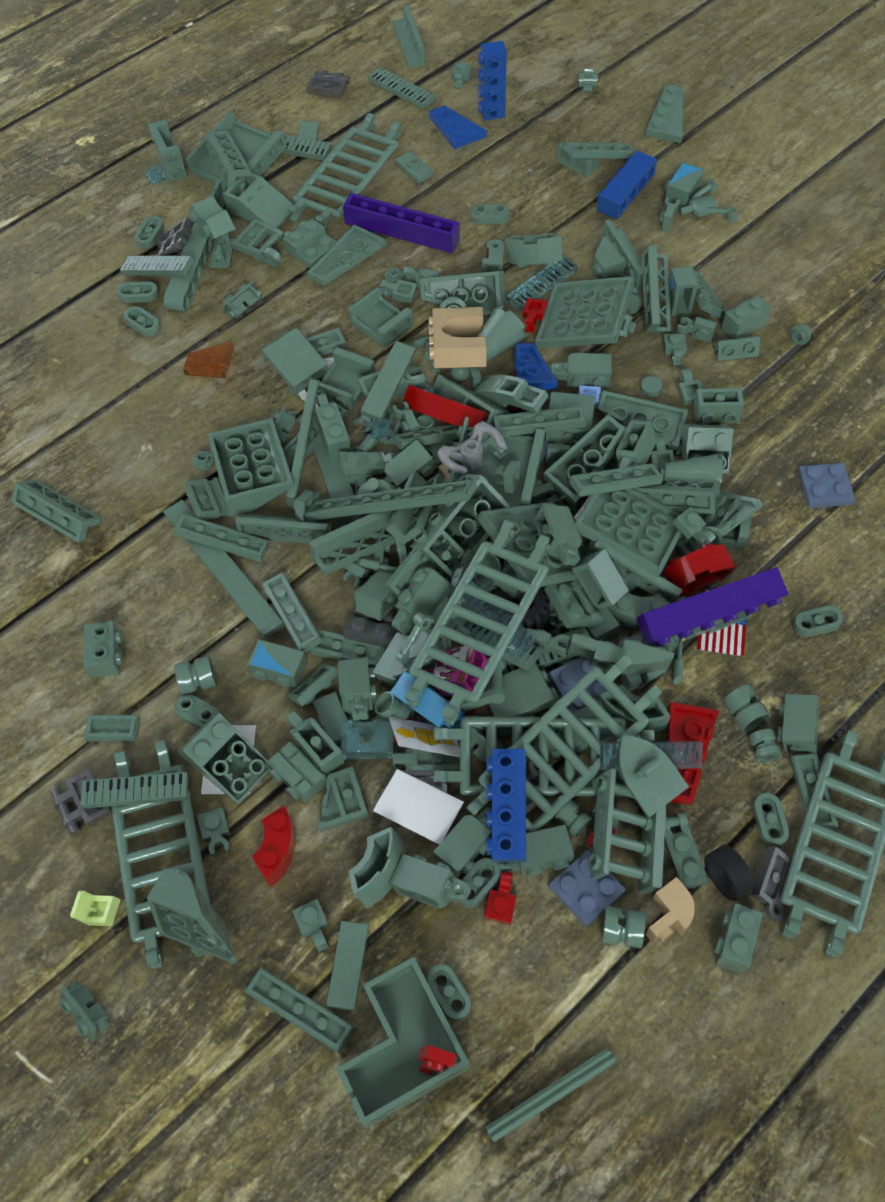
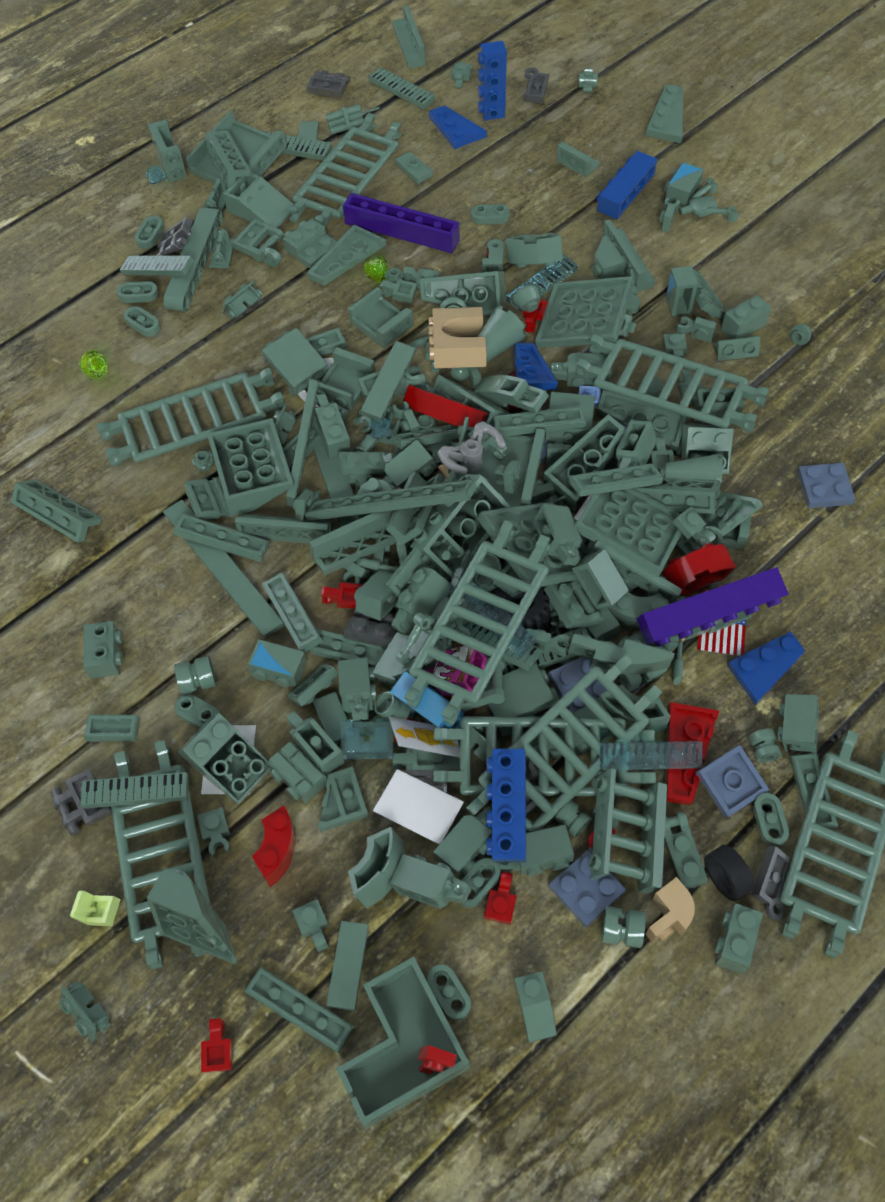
clear orange wing [183,342,234,379] -> none
sand green brick [188,195,236,239] -> none
sand green axle [486,1048,616,1141] -> none
sand green tile [563,142,636,159] -> none
sand green shield [619,735,689,818] -> none
sand green fence [642,246,671,334] -> none
sand green wheel [723,685,771,733] -> none
sand green plate [793,606,843,637] -> none
none -> clear neon green cone [79,350,108,379]
none -> sand green bar [96,367,286,467]
none -> red plate [201,1018,233,1074]
none -> red plate [321,582,363,609]
none -> sand green piece [326,104,380,135]
none -> clear neon green cone [364,255,387,284]
none -> sand green cone [513,284,540,312]
none -> sand green slope [514,971,557,1043]
none -> dark grey hinge [524,68,549,103]
none -> sand green bar [576,334,769,433]
none -> sand blue plate [695,745,769,818]
none -> blue wing [728,631,805,705]

